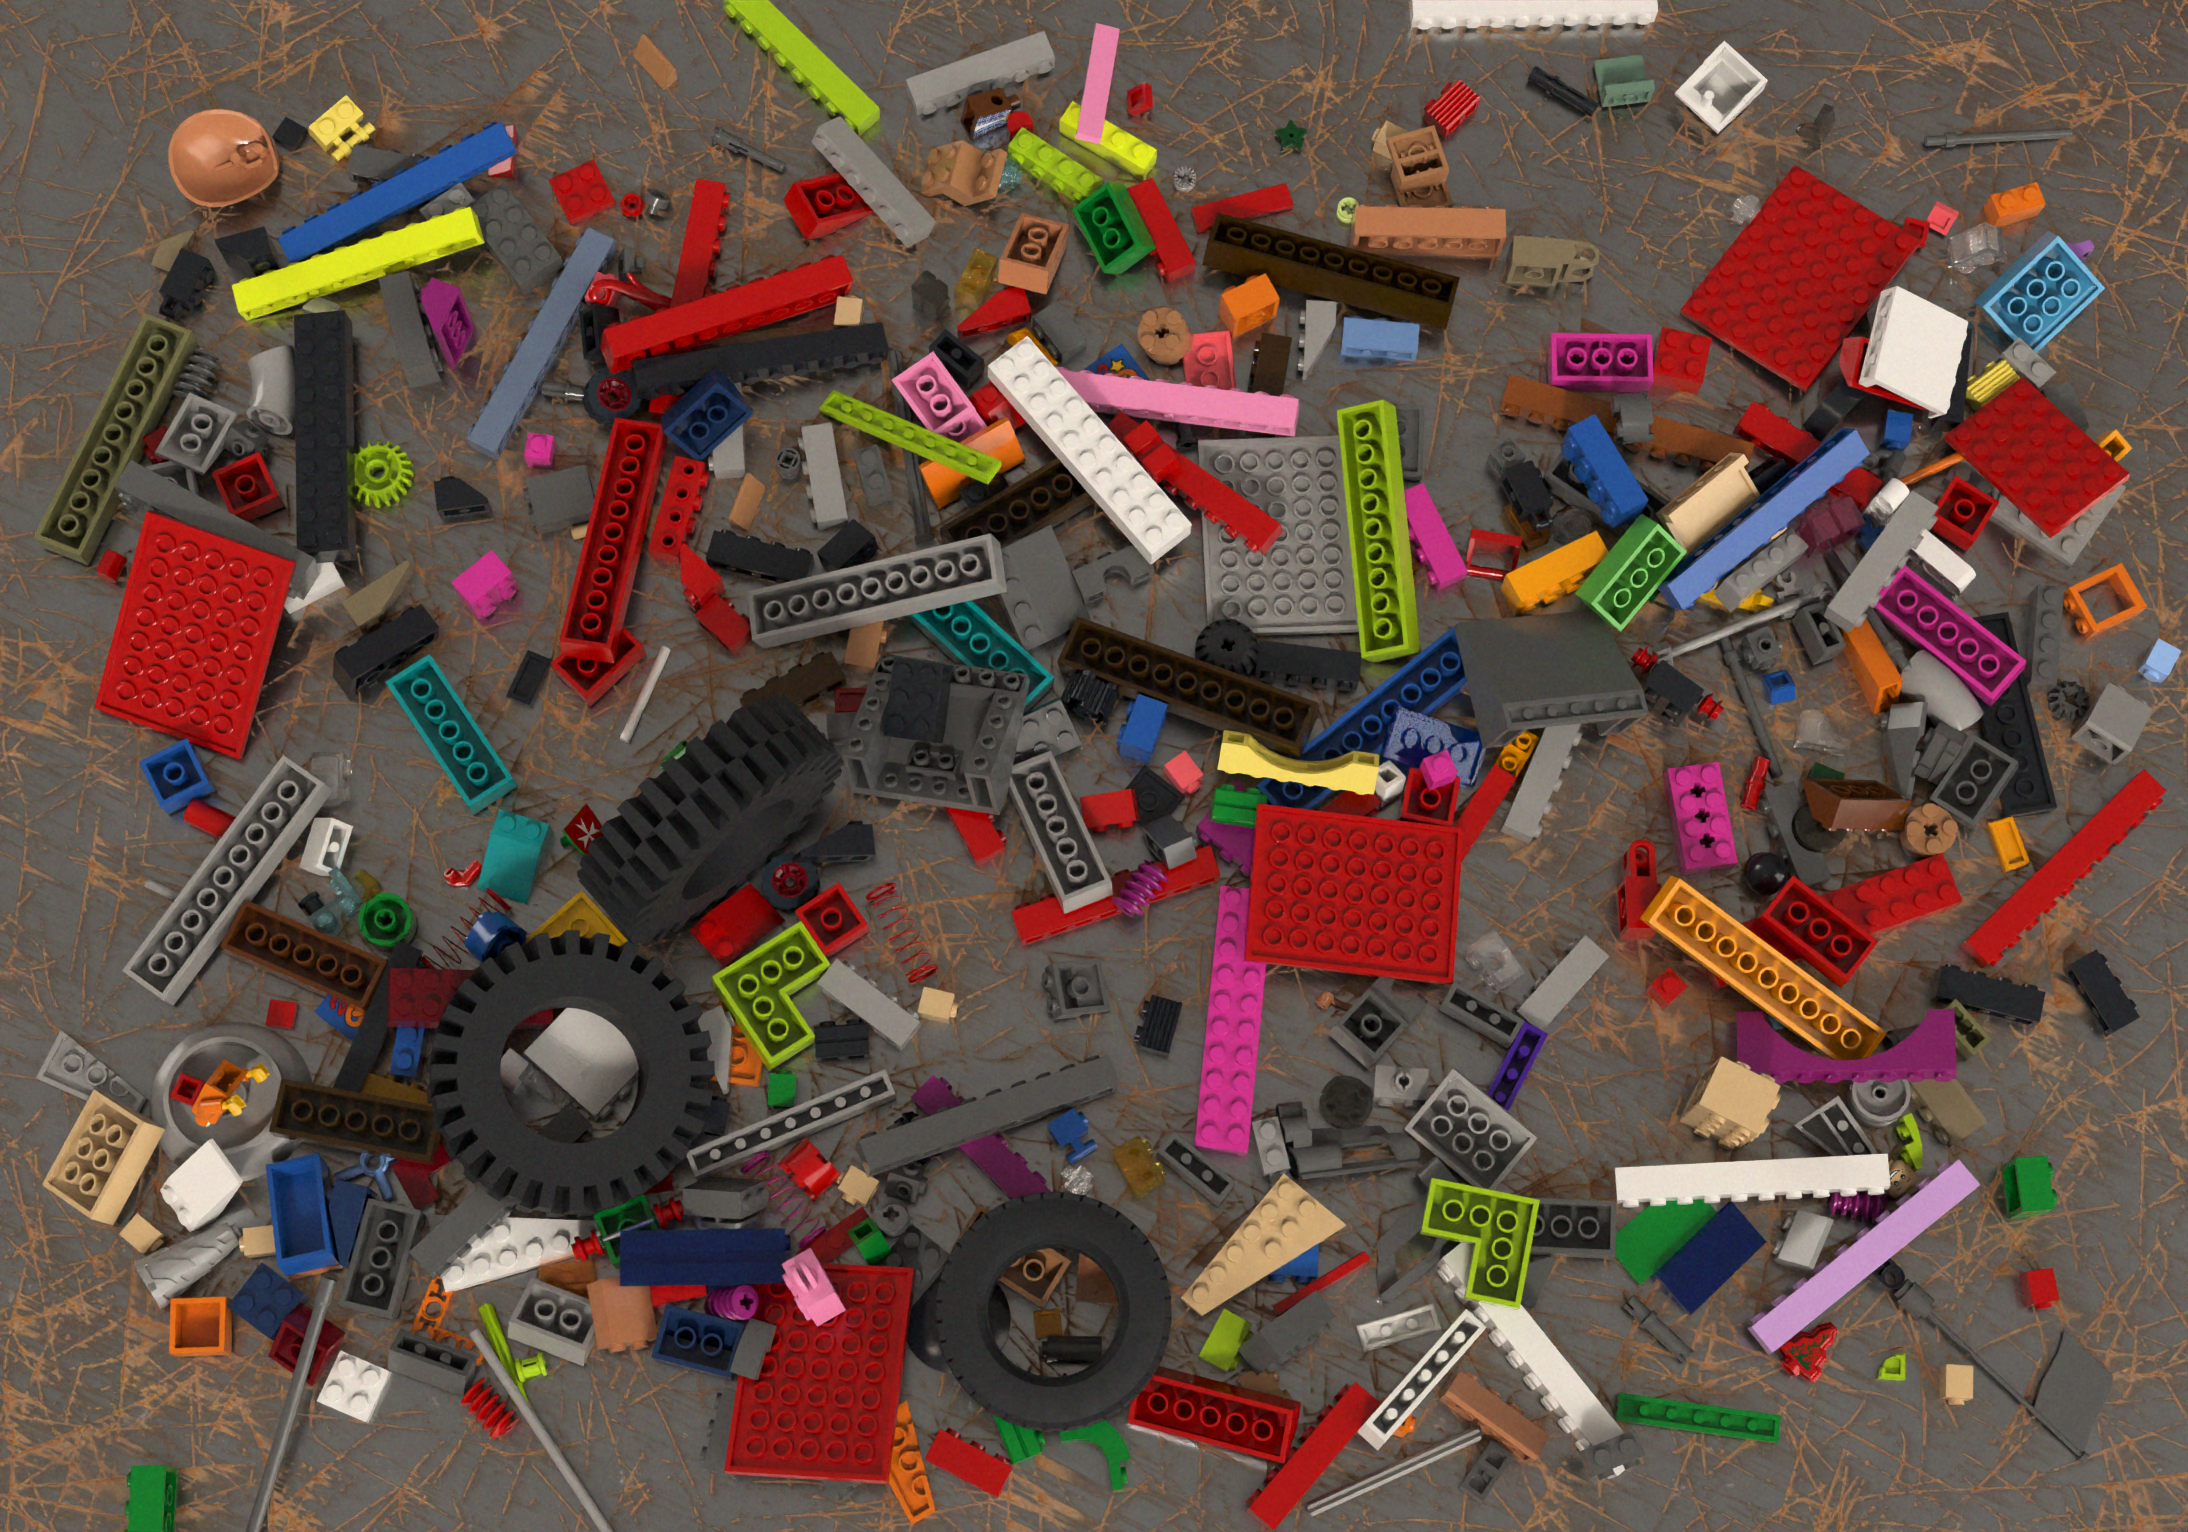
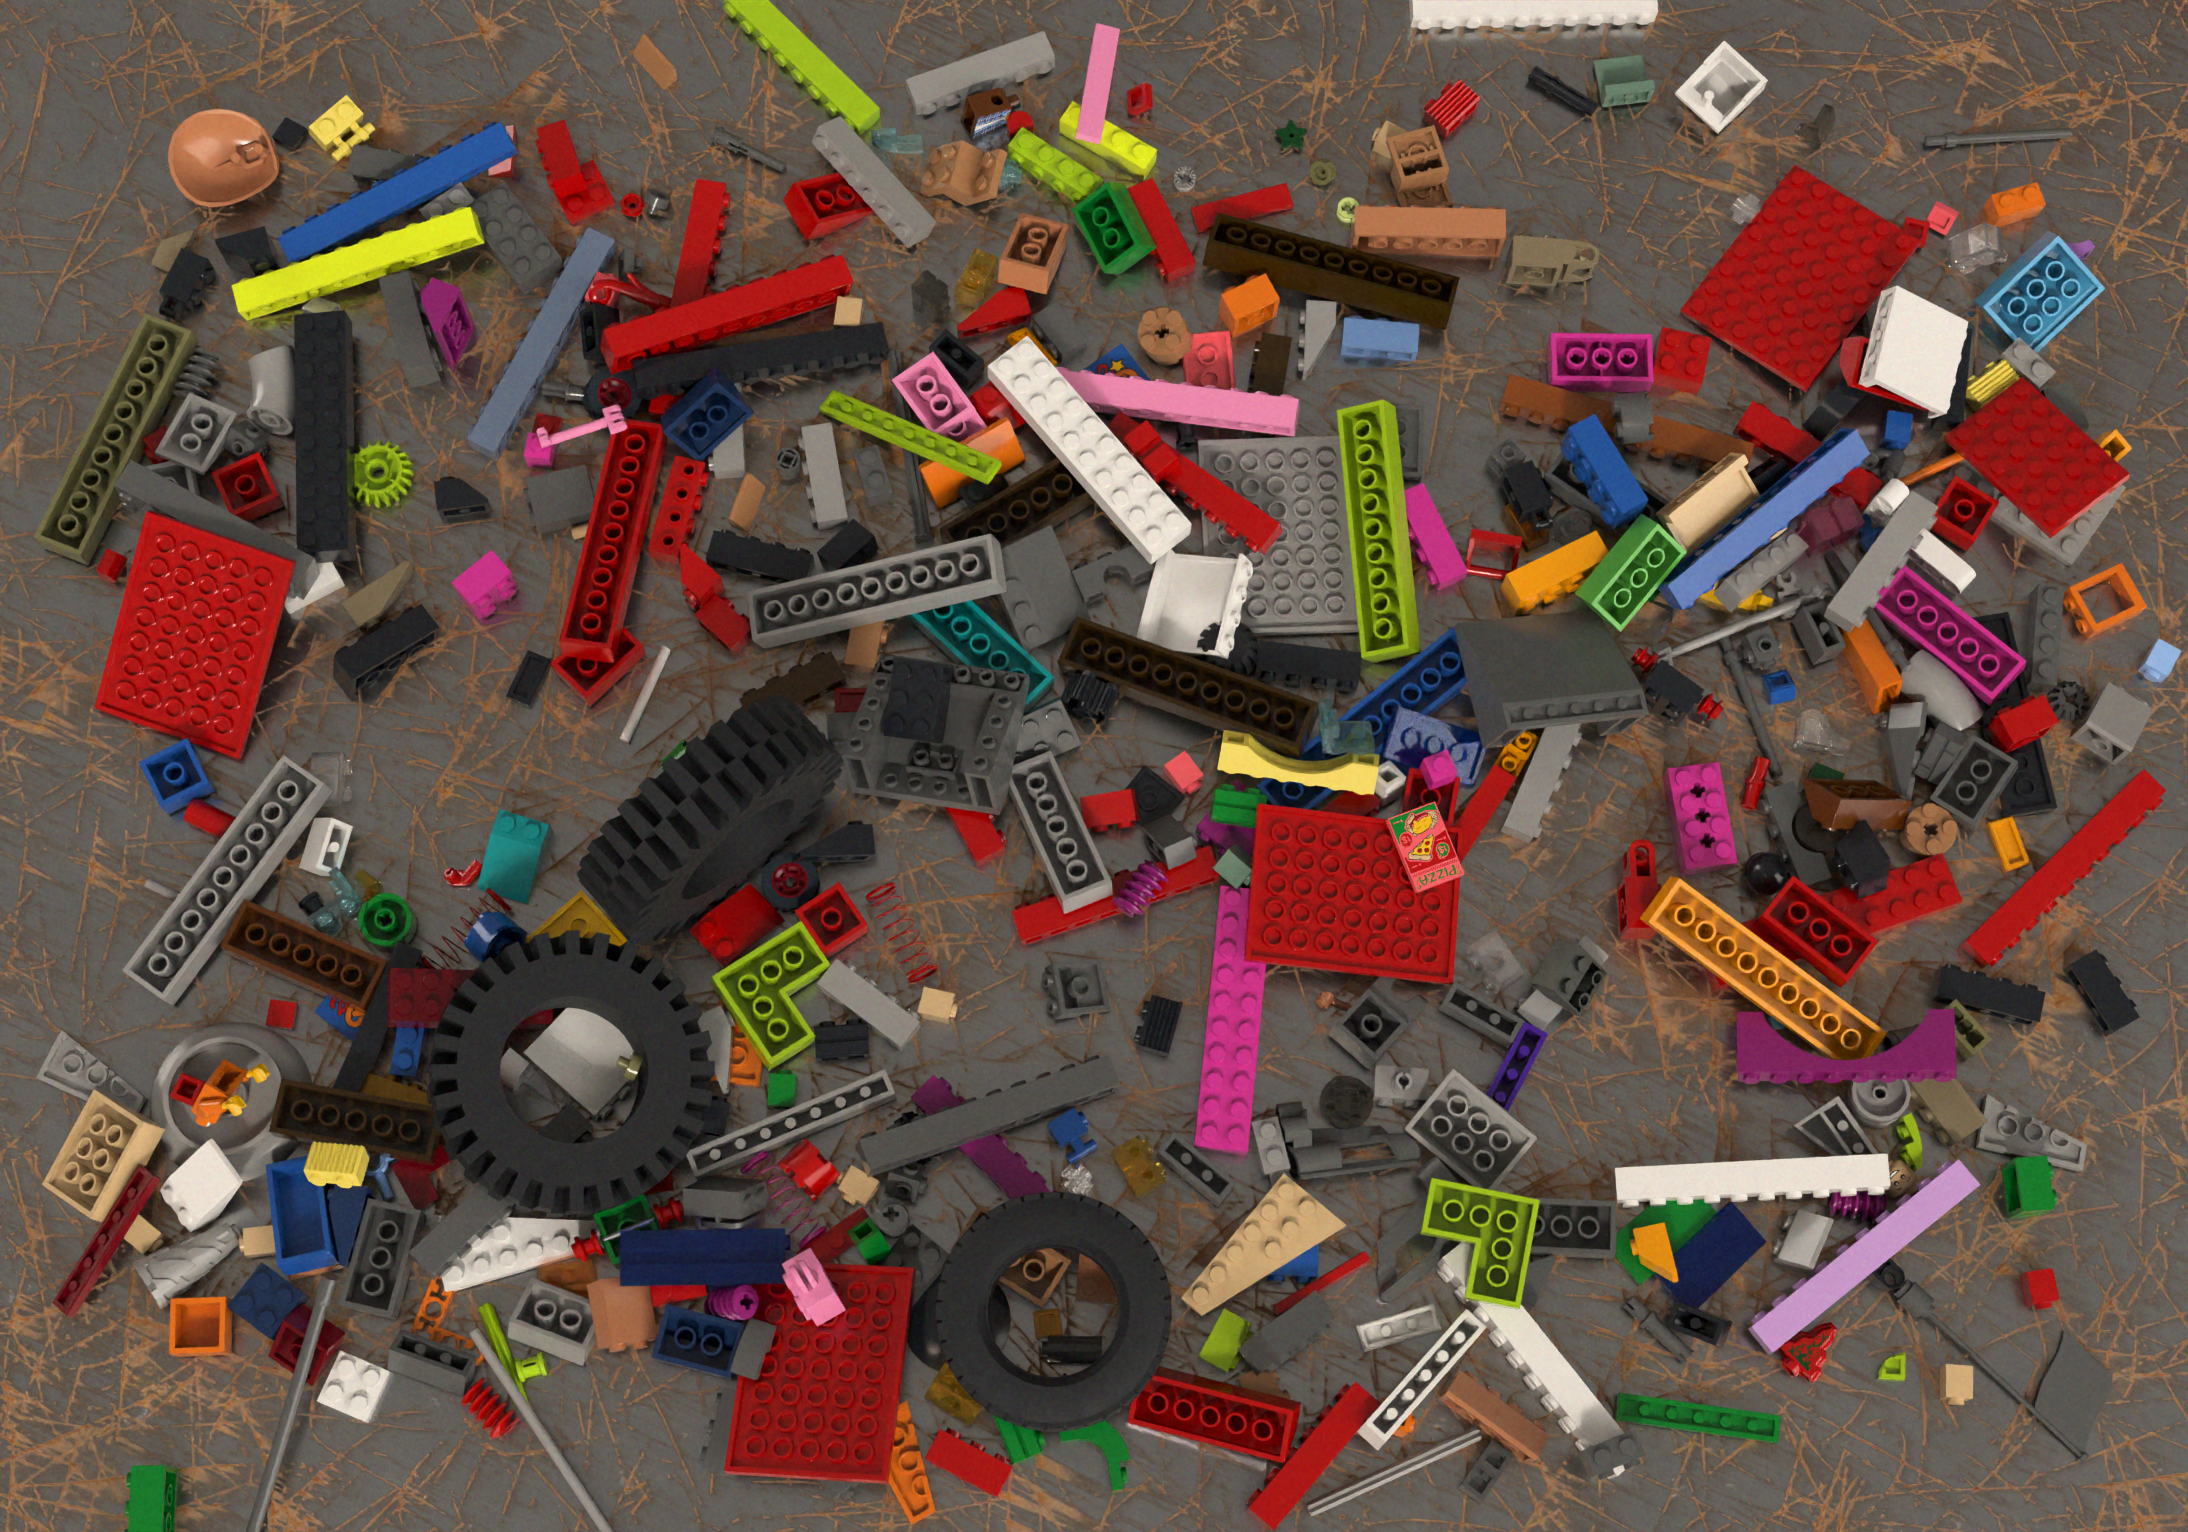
teal brick [385,654,518,815] -> none
red shield [560,803,603,856] -> none
blue brick [1117,694,1168,765] -> none
red brick [1645,967,1688,1010] -> none
tan brick [1680,1056,1781,1151] -> none
none -> dark red tile [52,1164,160,1318]
none -> light yellow brick [303,1141,369,1188]
none -> red plate [532,413,563,435]
none -> red brick [535,119,588,198]
none -> bright pink hinge [536,405,627,448]
none -> olive tile [616,1052,643,1081]
none -> clear light blue slope [871,127,924,154]
none -> clear yellow brick [924,1362,982,1426]
none -> white panel [1136,549,1253,659]
none -> sand green brick [1213,844,1252,889]
none -> olive tile [1310,158,1336,185]
none -> clear light blue bracket [1318,698,1375,755]
none -> tile [1386,801,1465,894]
none -> pearl dark grey slope [1531,939,1607,1017]
none -> light orange slope [1629,1222,1678,1283]
none -> black slope [1666,1301,1733,1347]
none -> black slope [1832,819,1890,899]
none -> light grey wing [1976,1094,2087,1172]
none -> red brick [1985,695,2059,754]

